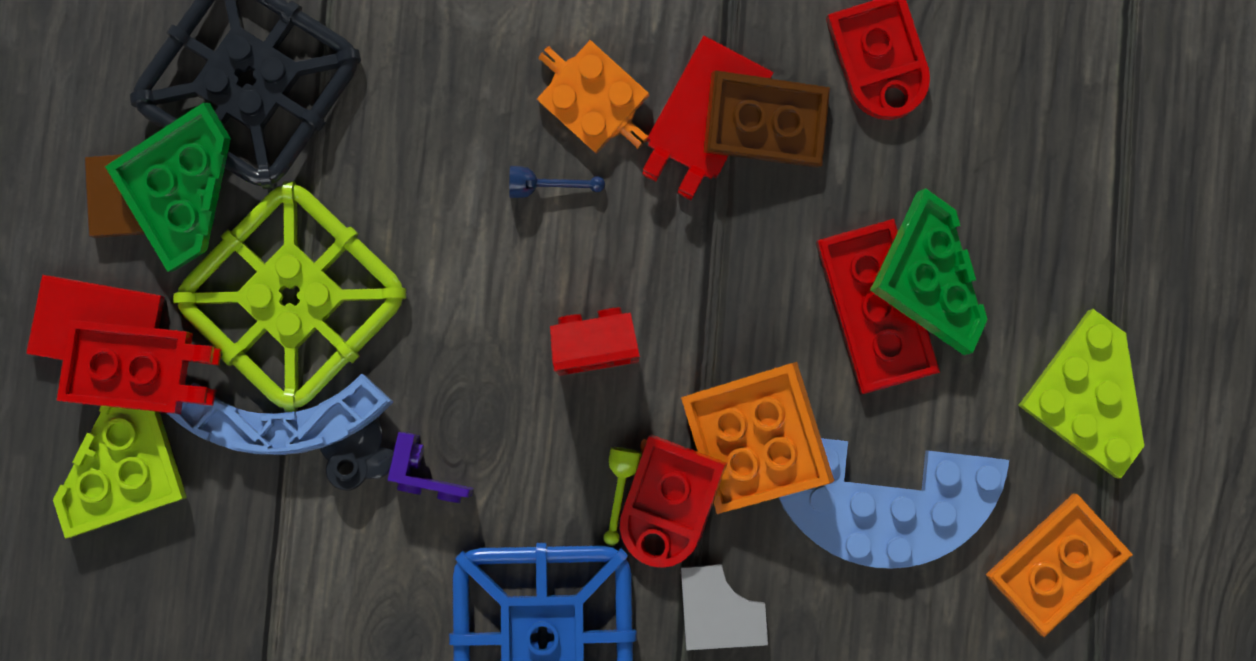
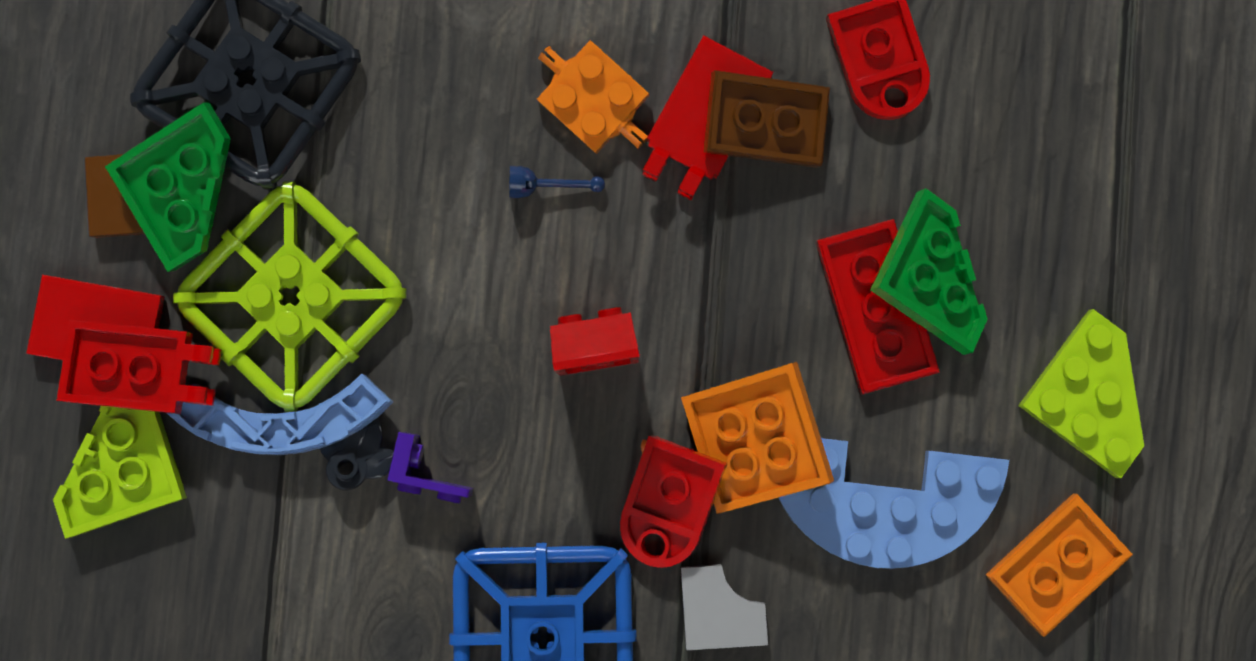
lime hinge [603,447,642,546] -> none

